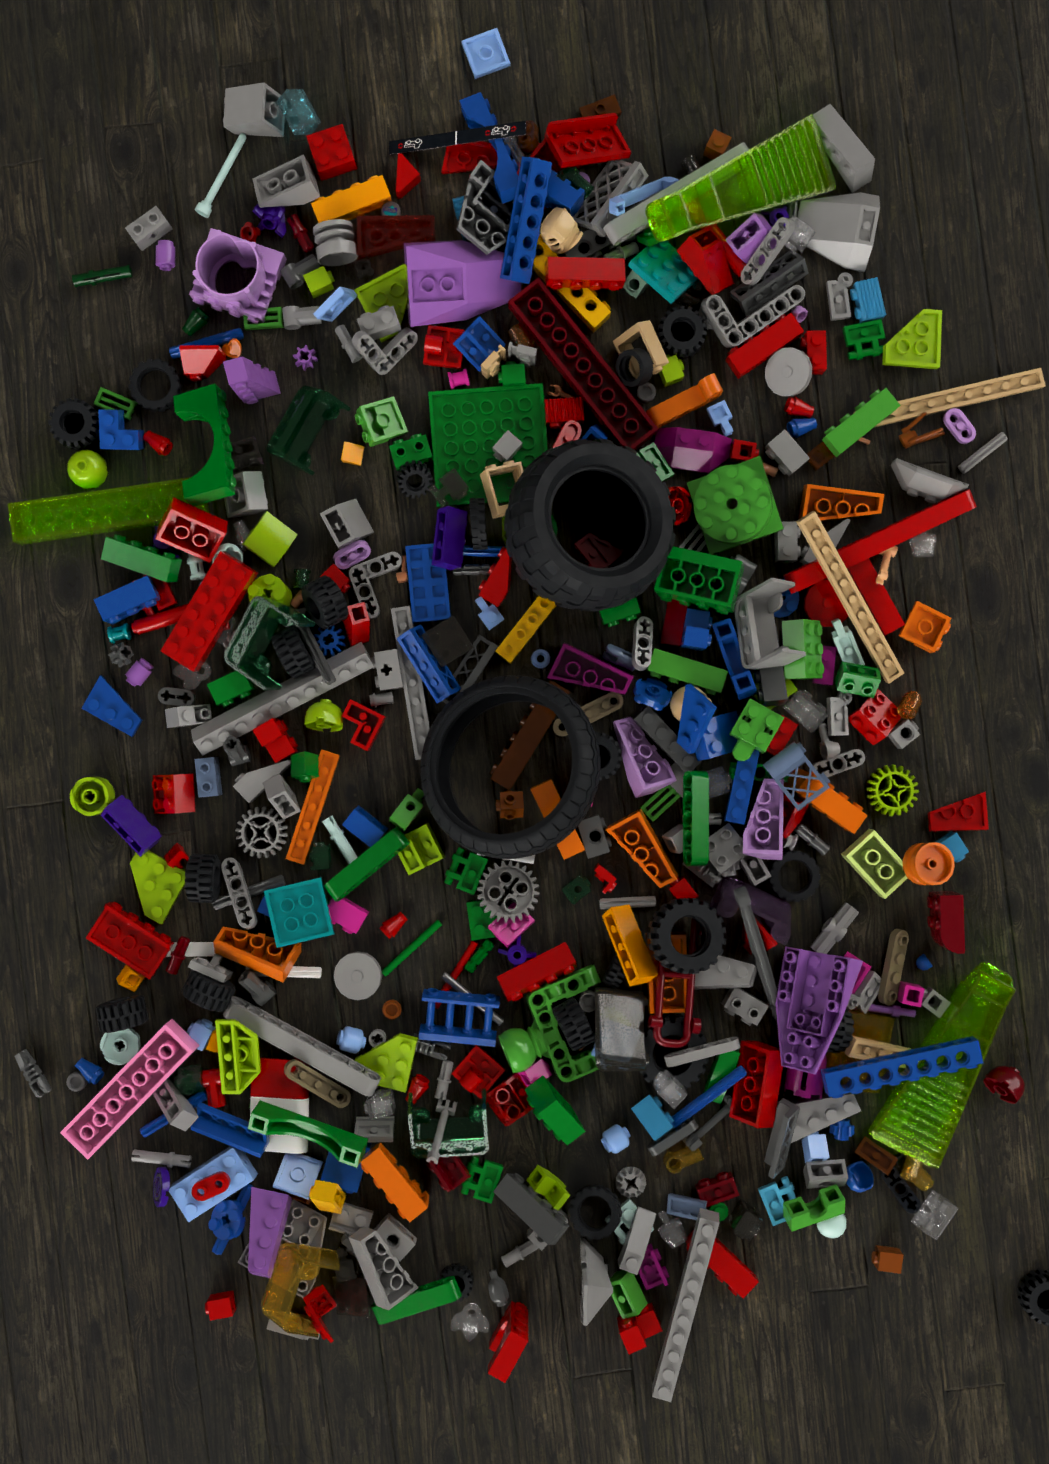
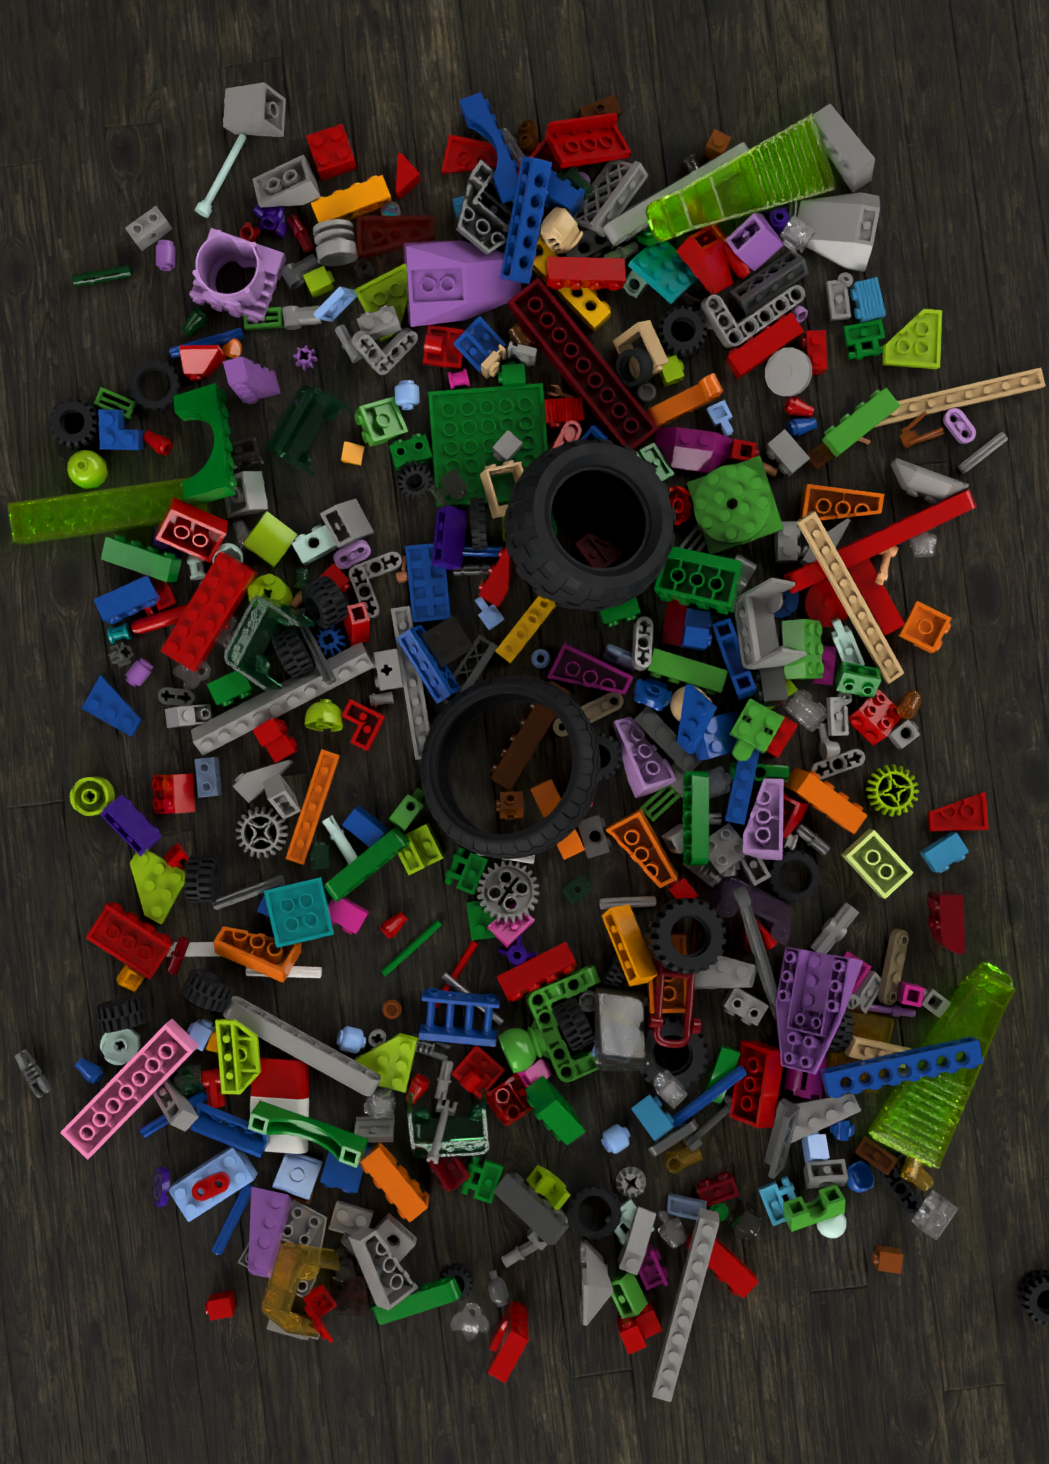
flat silver tile [66,1071,87,1092] -> none
light grey pin [131,1149,192,1168] -> none
light grey hinge [188,954,233,983] -> none
blue plate [208,1200,245,1240] -> none
light grey beam [221,858,257,930] -> none
dark grey piece [223,736,251,766] -> none
dark grey piece [238,969,277,1006] -> none
clear light blue brick [276,89,321,135] -> none
dark tan plate [284,1059,351,1108] -> none
green brick [291,751,319,782] -> none
yellow brick [309,1180,346,1214] -> none
light grey wheel [334,951,382,1000] -> none
black sticker [389,121,526,155] -> none
light blue tile [461,28,510,79] -> none
green axle [464,939,494,973] -> none
red bracket [594,863,617,894] -> none
light blue piece [609,176,679,216] -> none
light grey beam [664,1037,740,1067] -> none
light grey beam [740,217,795,285] -> none
sand blue piece [763,742,830,811] -> none
orange wheel [902,842,955,885] -> none
blue hinge [916,954,933,971] -> none
dark red cylinder [983,1066,1025,1104] -> none
none -> light aqua brick [292,524,338,566]
none -> light blue head [394,380,420,410]

